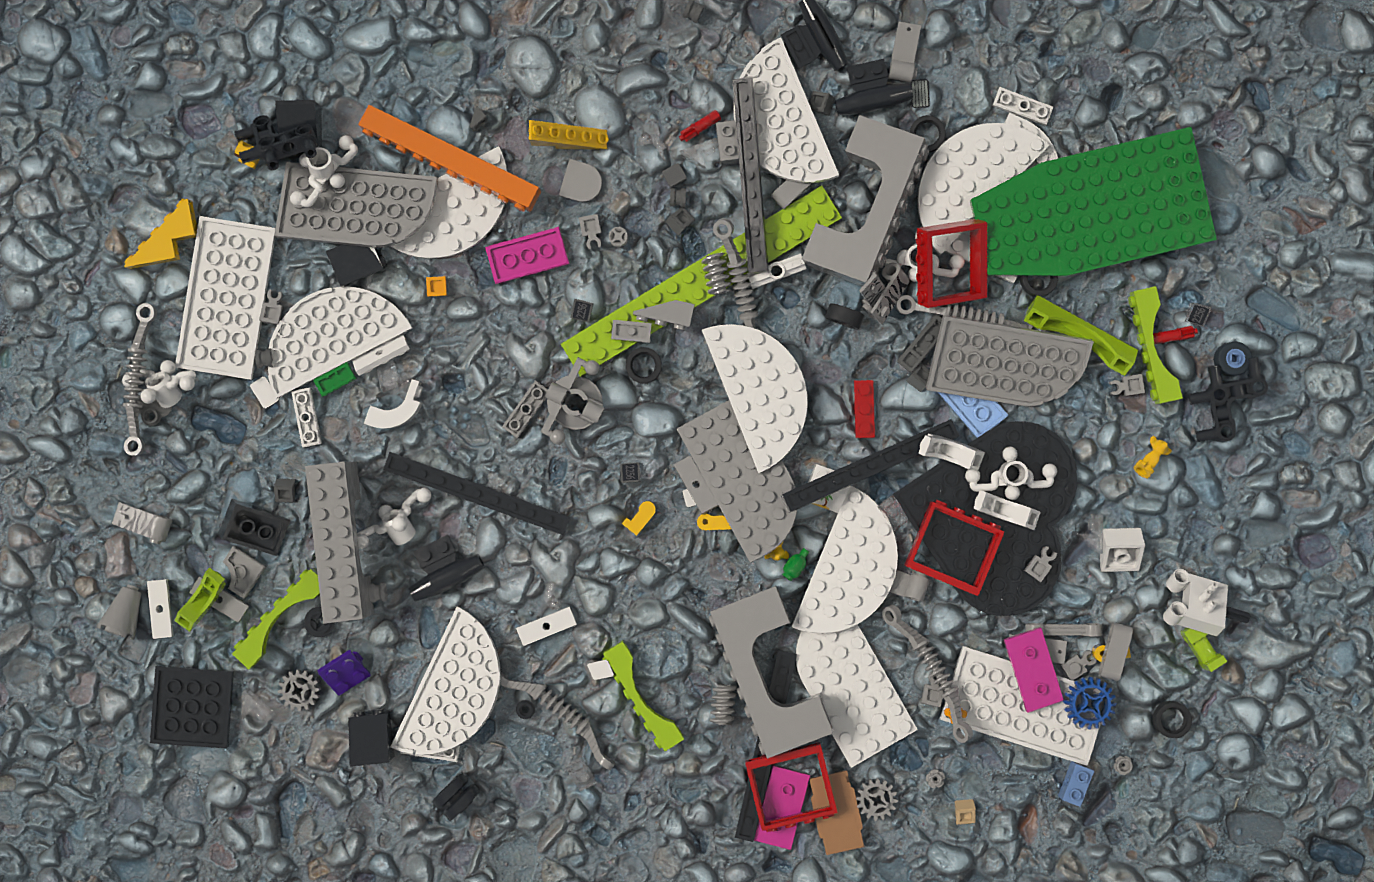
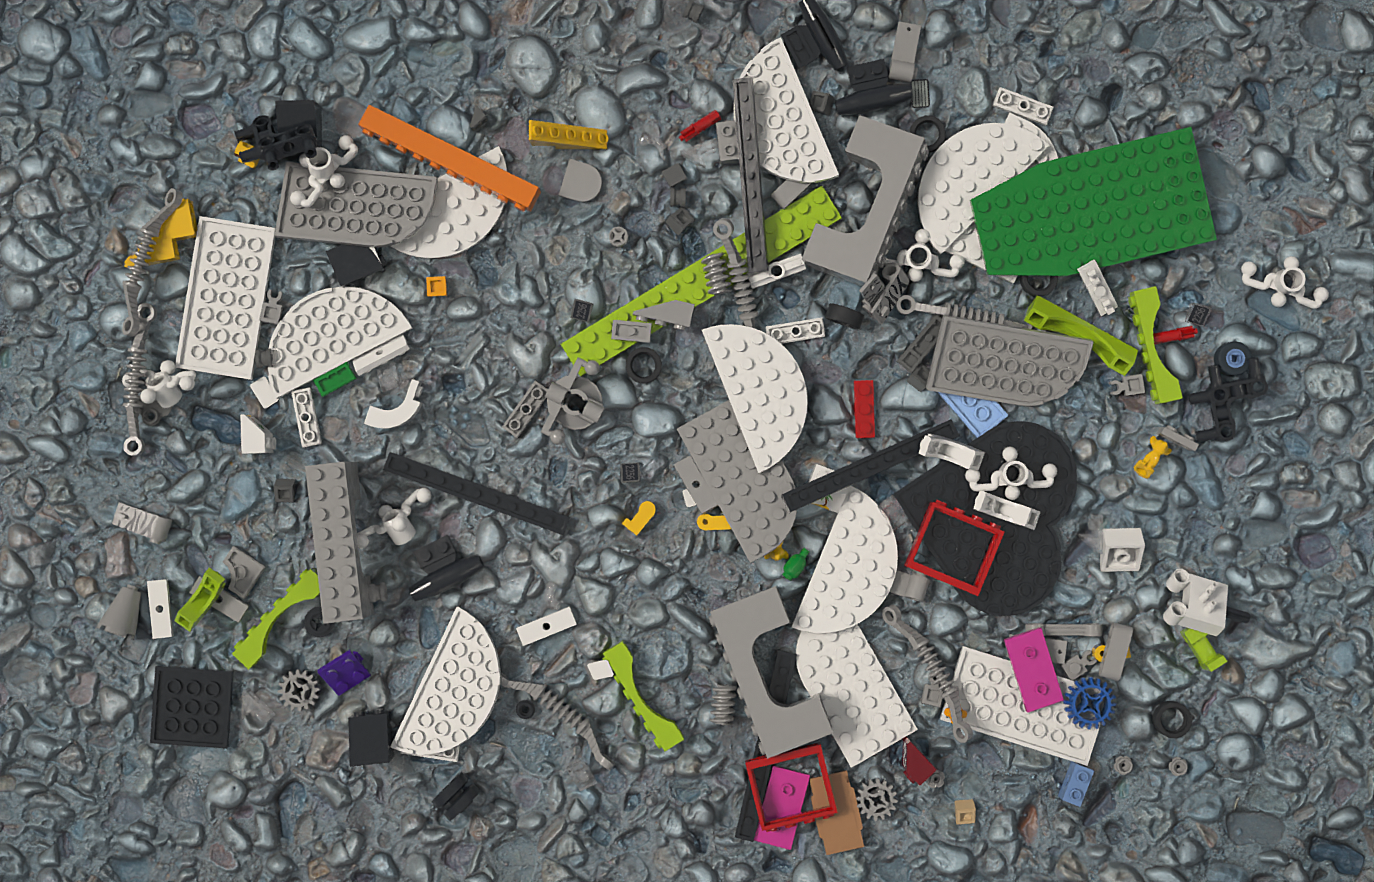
black slope [218,499,290,556] -> none
dark pink plate [485,227,569,284] -> none
light grey plate [579,214,602,250] -> none
red window [916,219,987,308] -> none
light grey plate [1024,546,1057,582] -> none
none -> light grey piece [122,188,183,337]
none -> white slope [240,415,276,454]
none -> white tile [765,318,825,344]
none -> dark red slope [902,737,937,786]
none -> white plate [1077,260,1118,316]
none -> light grey plate [1156,425,1199,451]
none -> light grey plate [1168,757,1187,776]
none -> white wheel [1241,256,1329,309]

